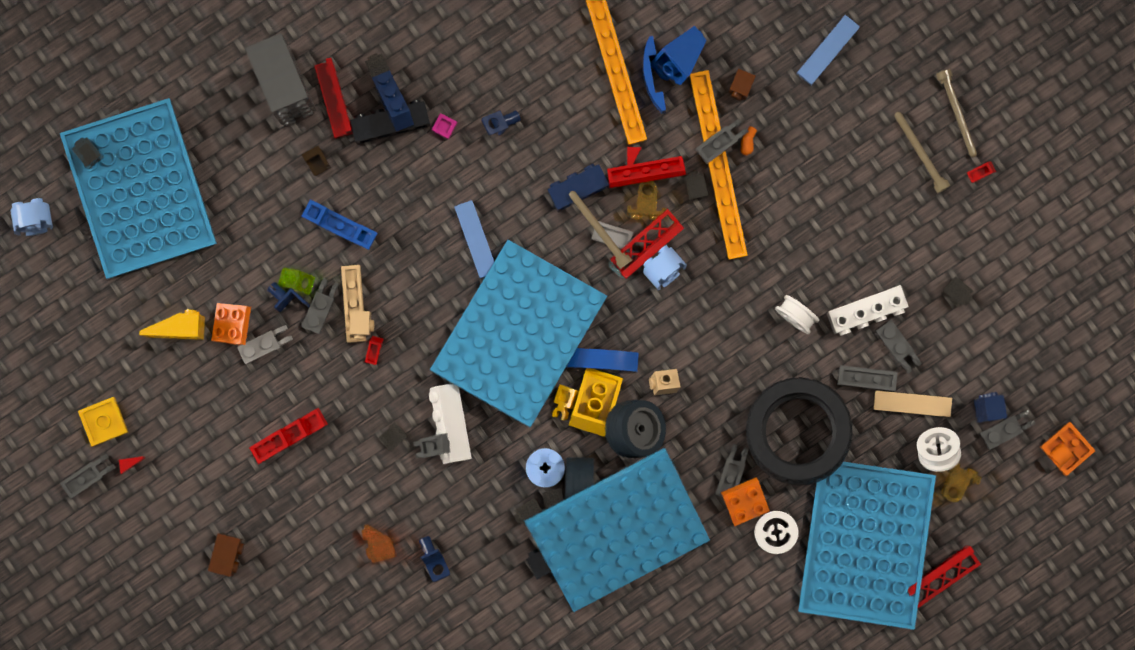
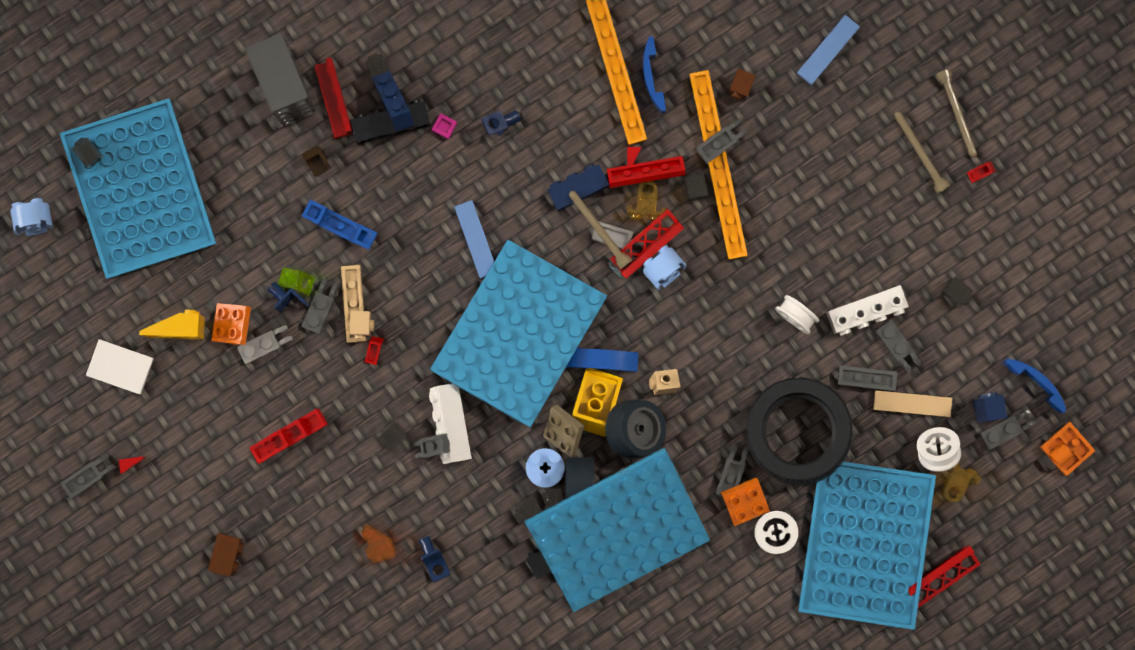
yellow tile [78,397,129,447] -> none
yellow plate [552,384,579,421] -> none
blue slope [650,26,706,85] -> none
orange arm [741,126,757,156] -> none
none -> white tile [86,339,154,394]
none -> dark tan plate [543,404,584,457]
none -> blue slope [1002,359,1066,414]

